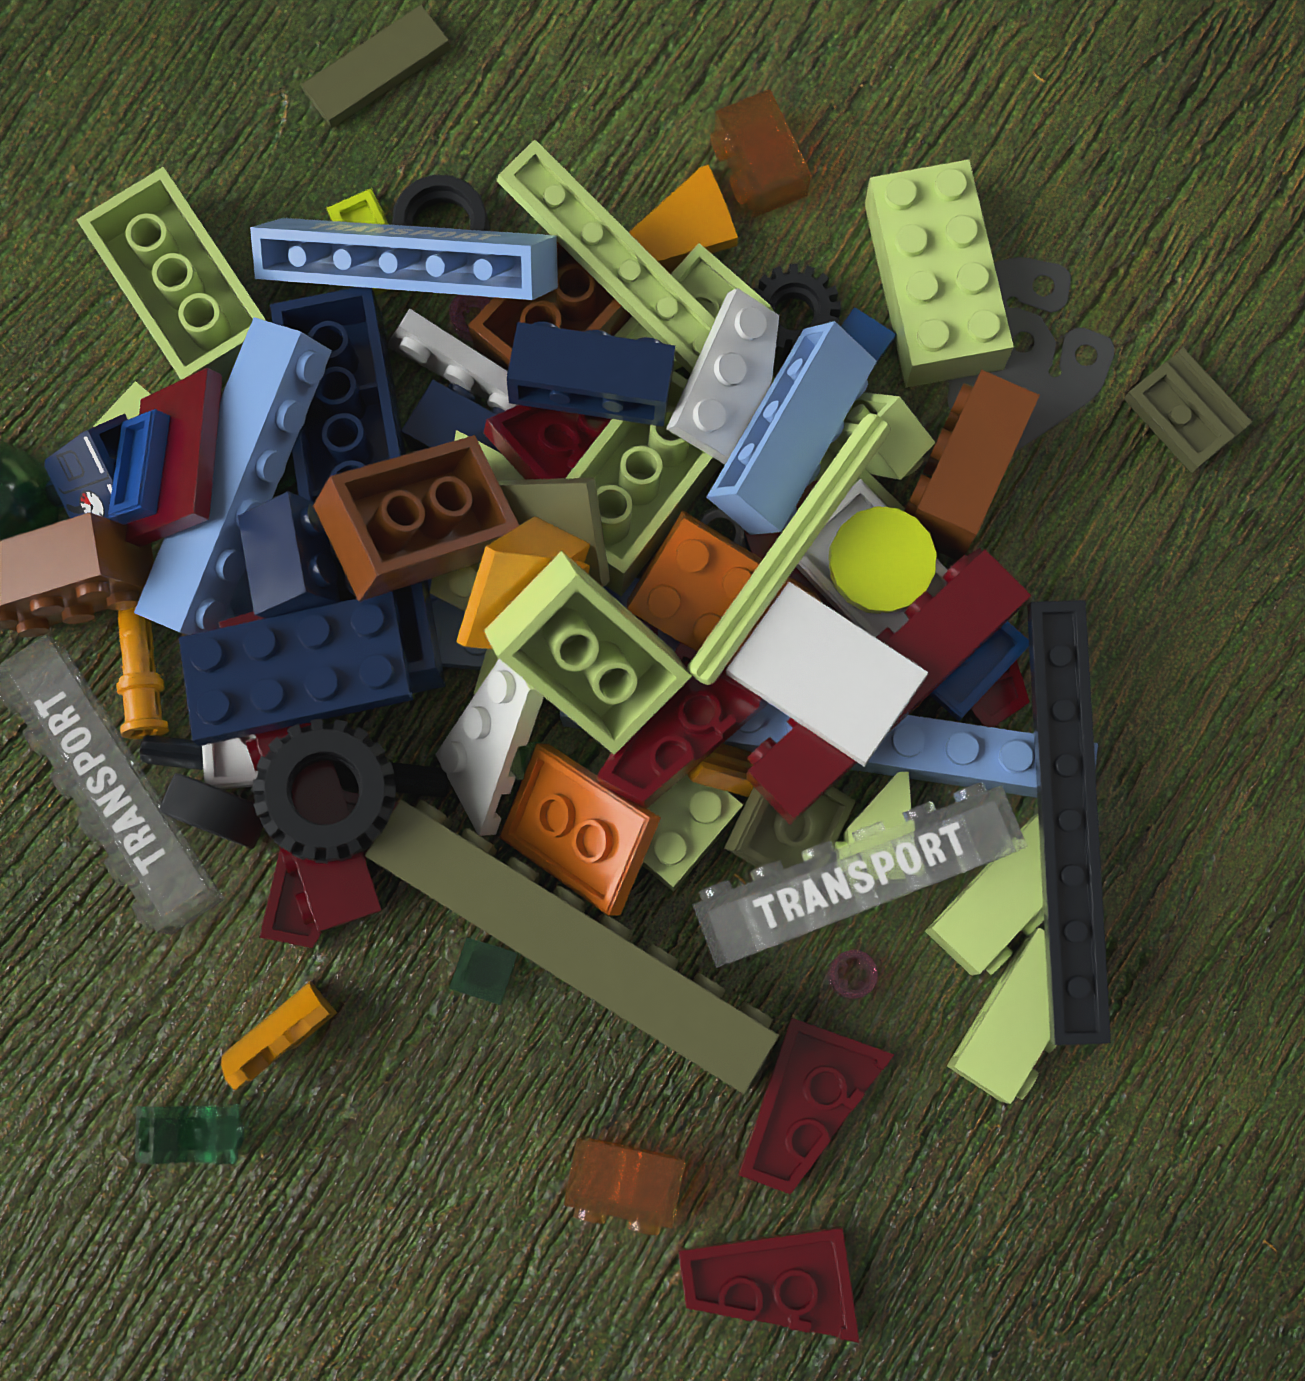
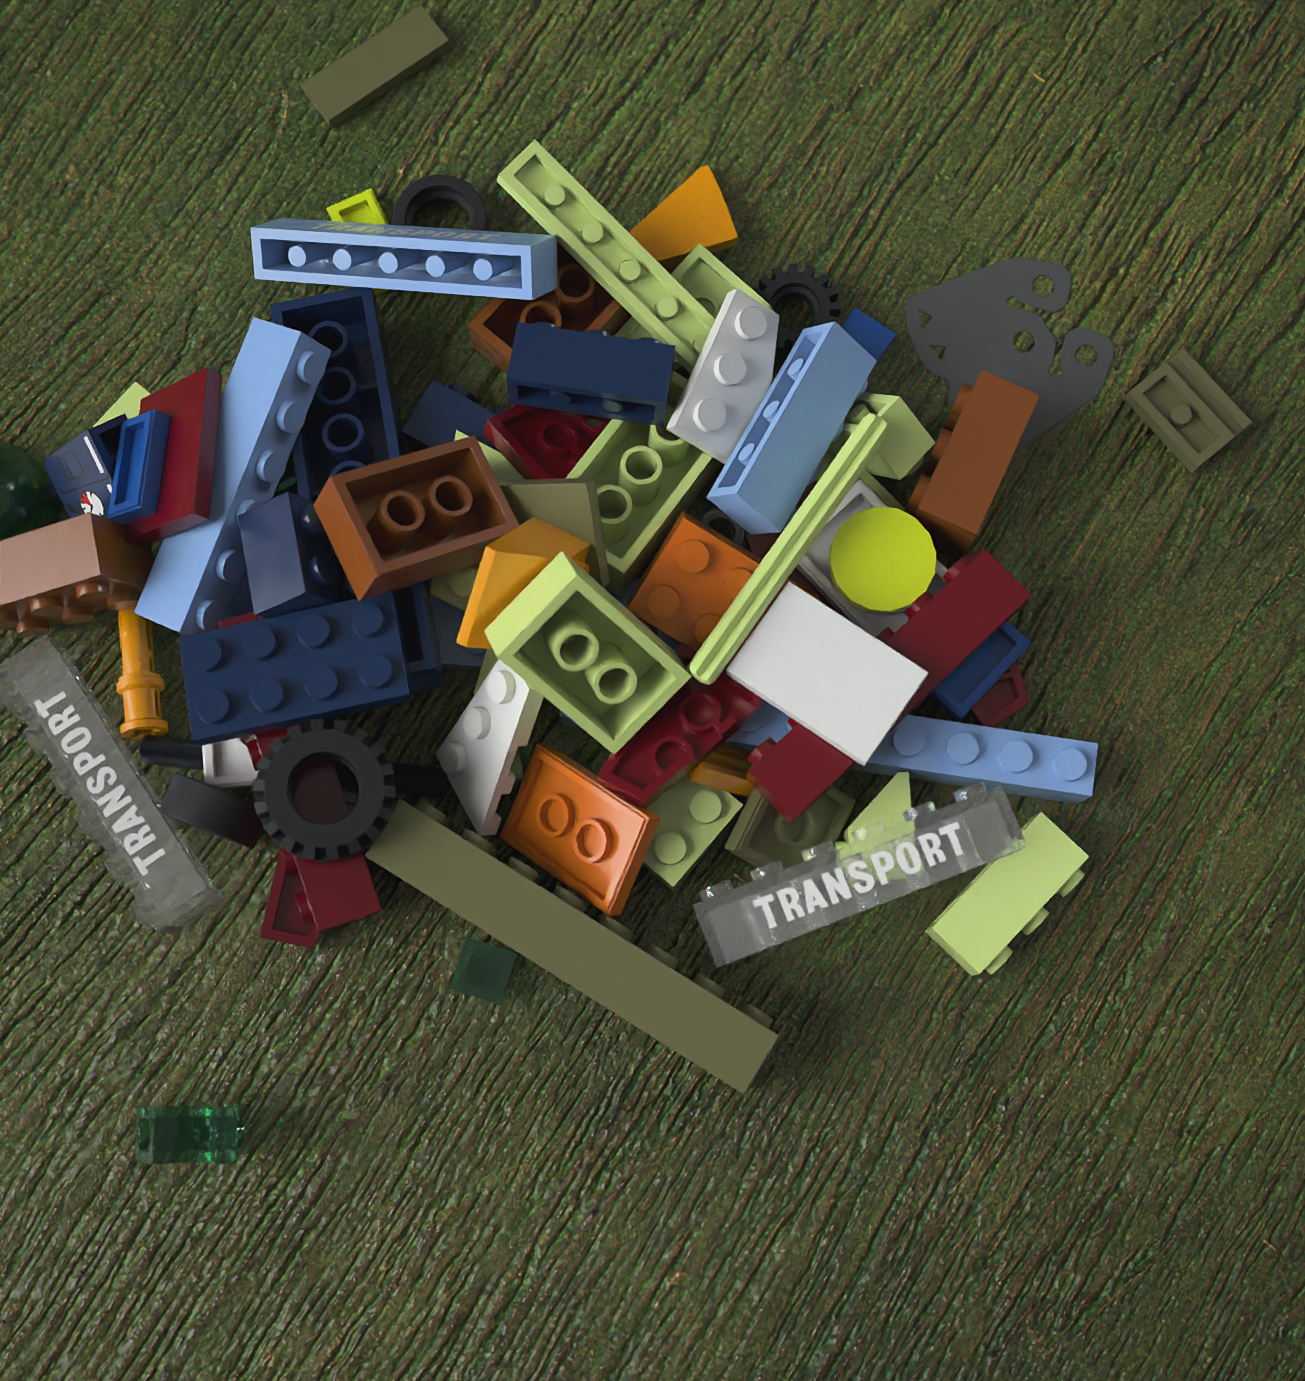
yellowish green brick [76,167,266,385] -> none
light orange slope [221,980,337,1091] -> none
white wing [387,309,517,411] -> none
clear pink bush [449,294,491,341] -> none
clear orange brick [563,1136,685,1235] -> none
dark red wing [678,1226,860,1343] -> none
clear orange brick [710,89,811,218] -> none
dark red wing [738,1018,894,1194] -> none
clear pink bush [827,950,878,999] -> none
yellowish green brick [864,159,1014,388] -> none
yellowish green brick [947,928,1057,1104] -> none
black plate [1027,600,1111,1045] -> none

